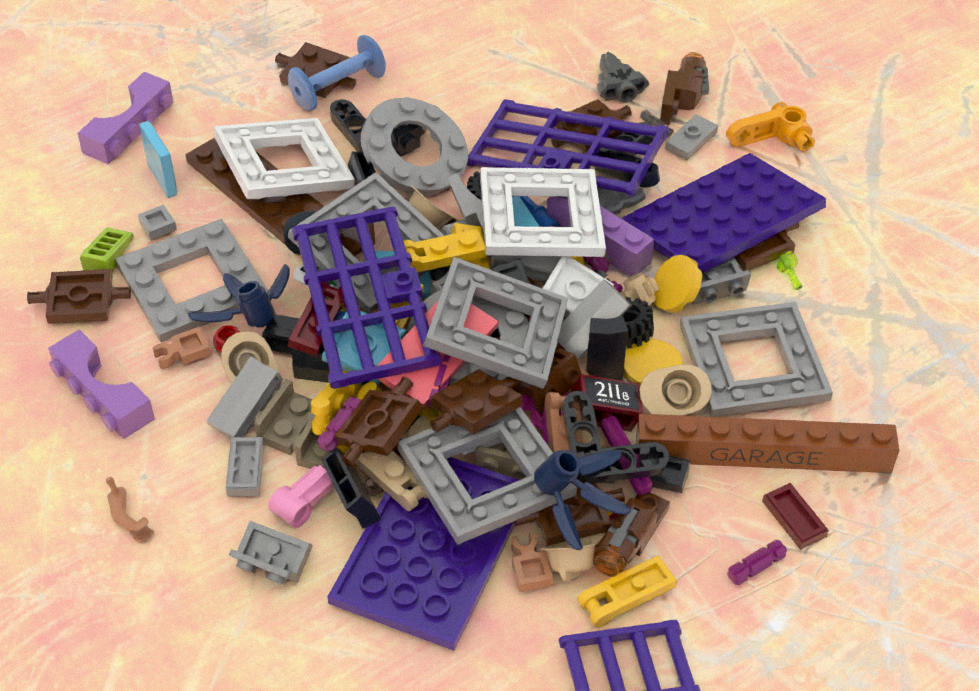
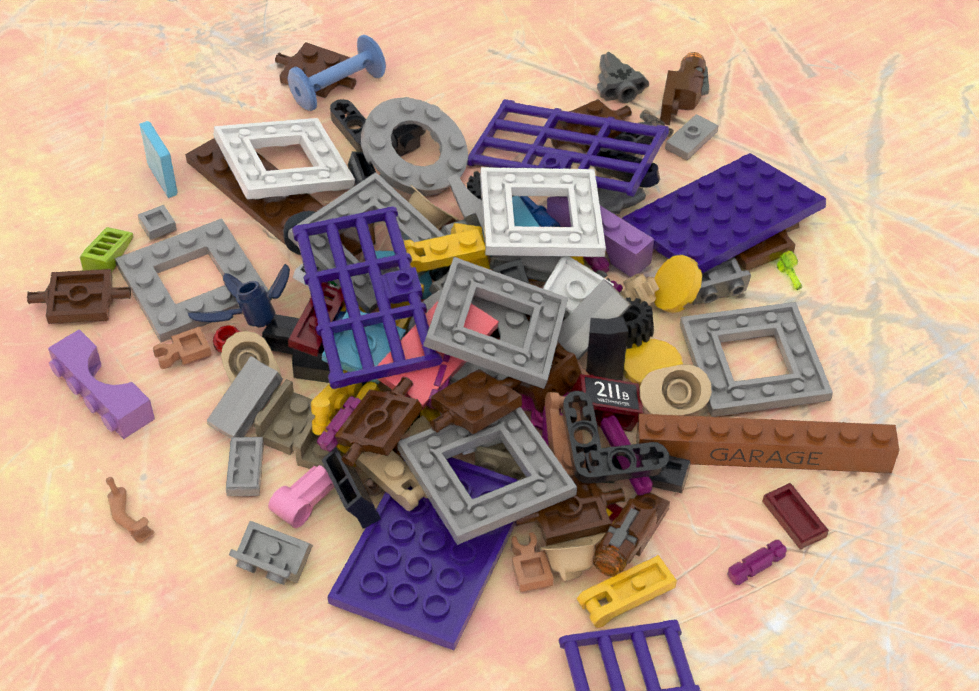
medium lavender arch [77,72,173,164] -> none
dark blue plant [534,450,631,550] -> none
light orange piece [726,101,815,152] -> none

